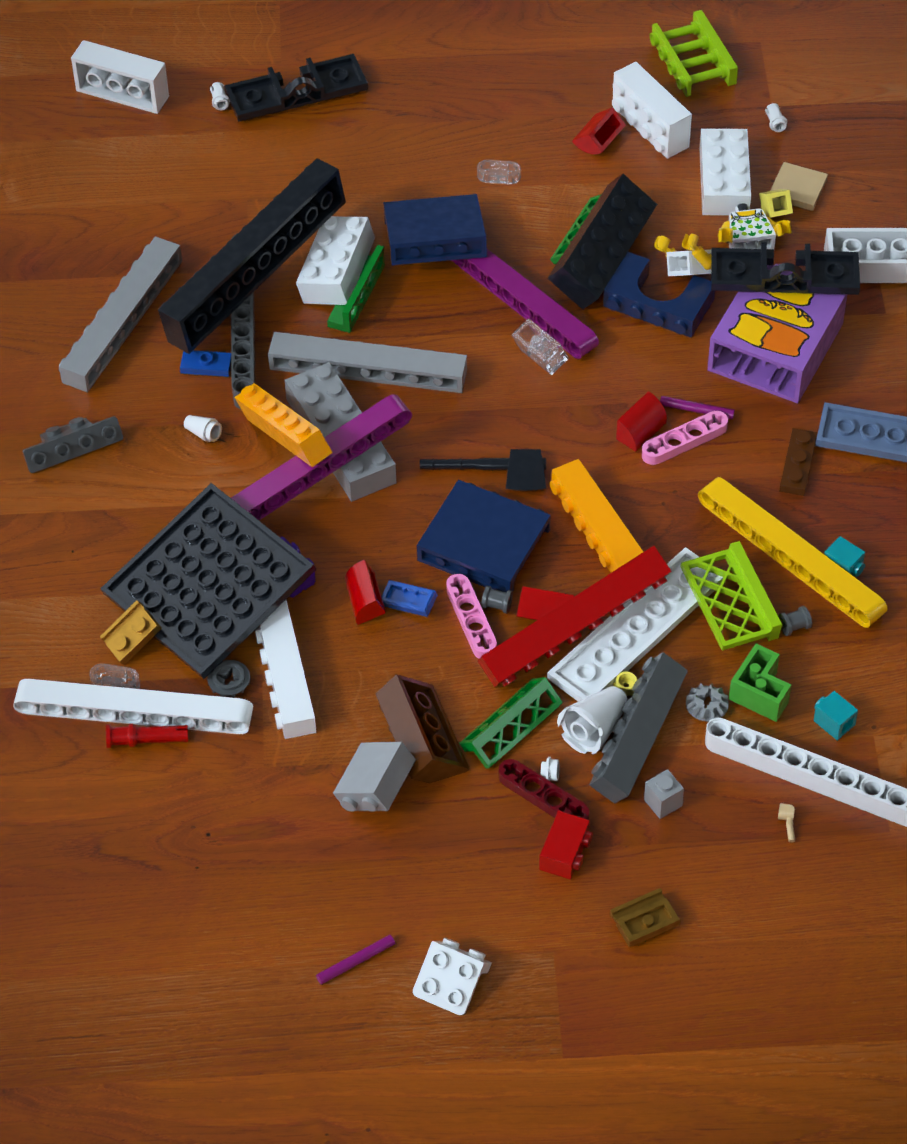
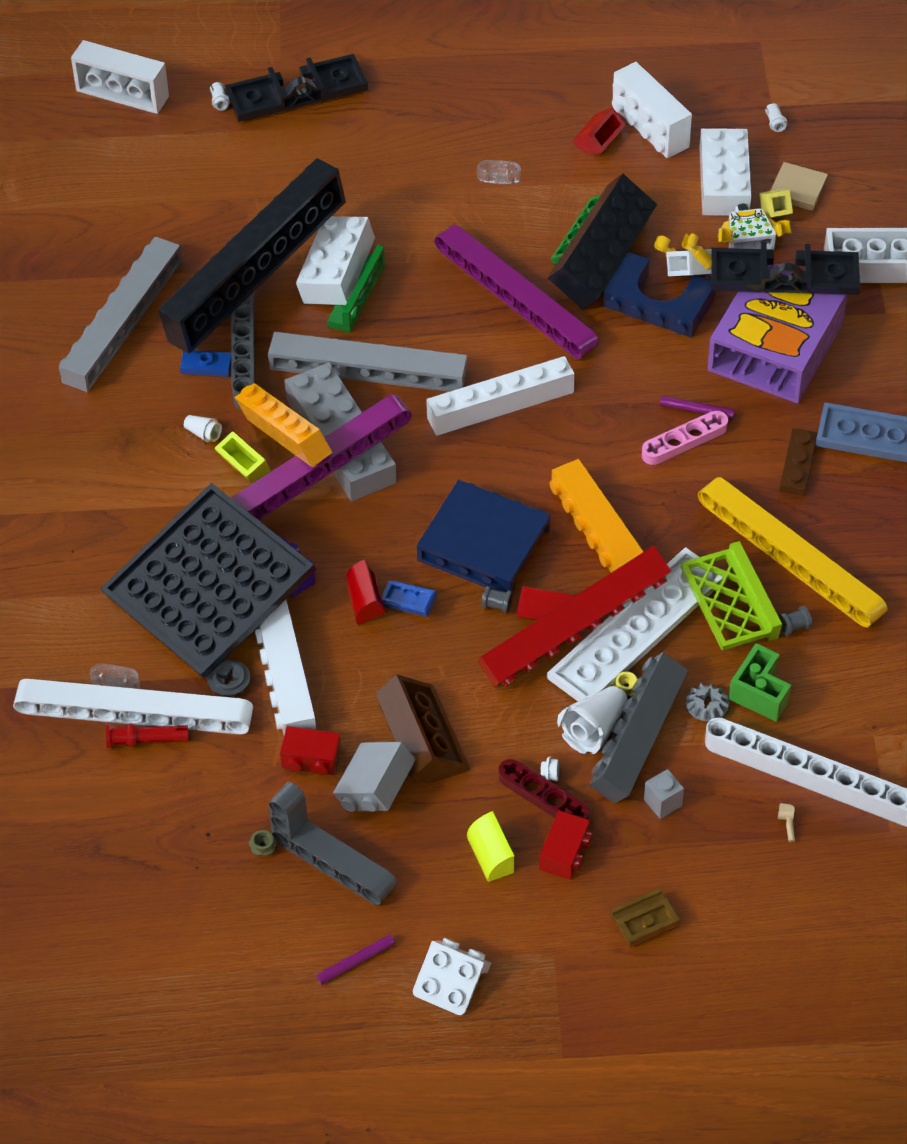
dark grey bracket [23,416,123,473] -> none
pearl gold plate [100,600,162,665] -> none
dark blue panel [383,194,487,265] -> none
black piece [420,449,546,491] -> none
bright pink beam [446,574,497,659] -> none
green fence [459,677,563,769] -> none
clear brick [511,318,569,375] -> none
red brick [616,391,667,452] -> none
lime fence [650,10,738,97] -> none
teal brick [813,691,858,741] -> none
teal brick [824,536,865,577] -> none
none -> neon yellow brick [215,431,271,483]
none -> olive plate [249,830,277,856]
none -> dark grey beam [268,782,397,905]
none -> red brick [280,726,341,775]
none -> white brick [427,356,574,436]
none -> neon yellow brick [467,811,514,882]

